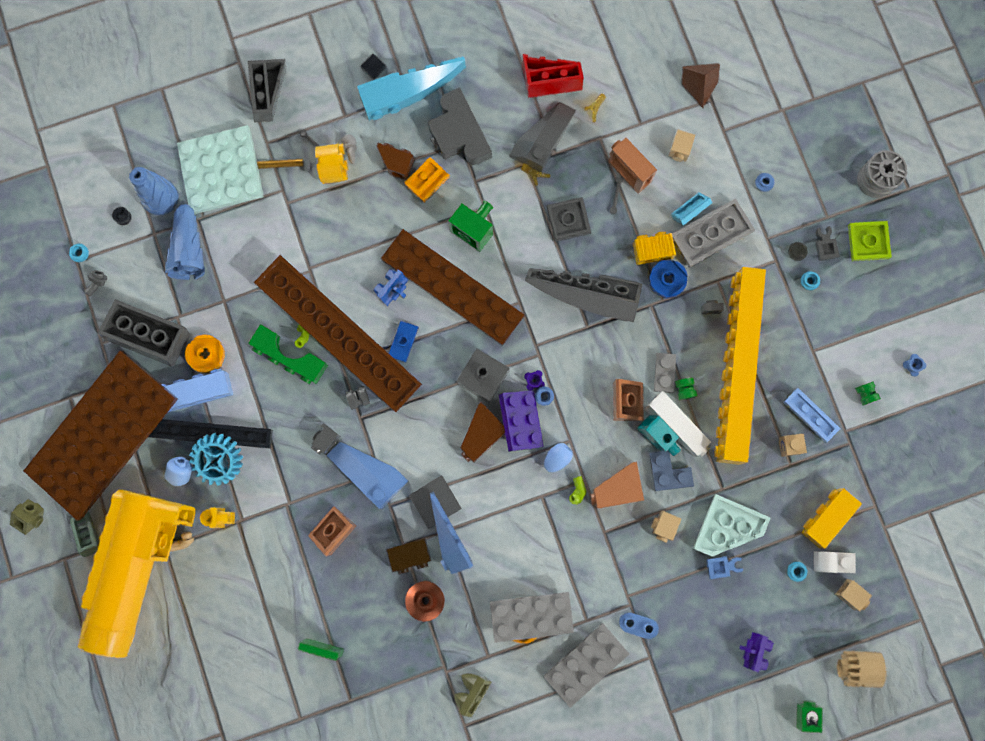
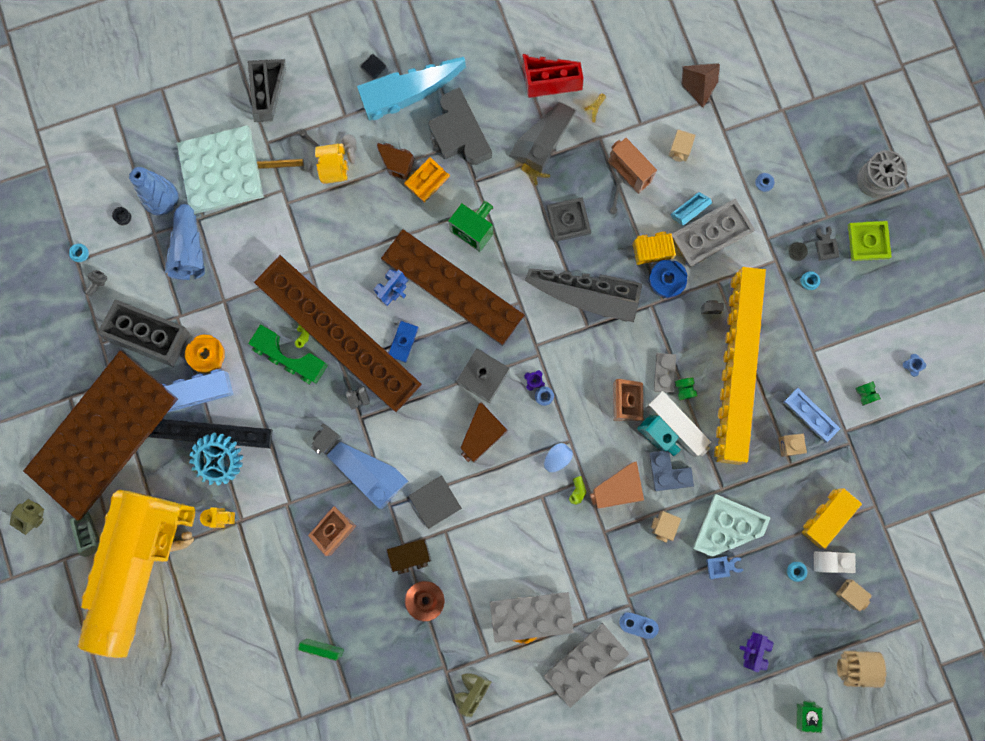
light blue head [164,457,192,486] -> none
medium blue wedge [430,492,473,574] -> none
dark purple plate [498,390,544,452] -> none

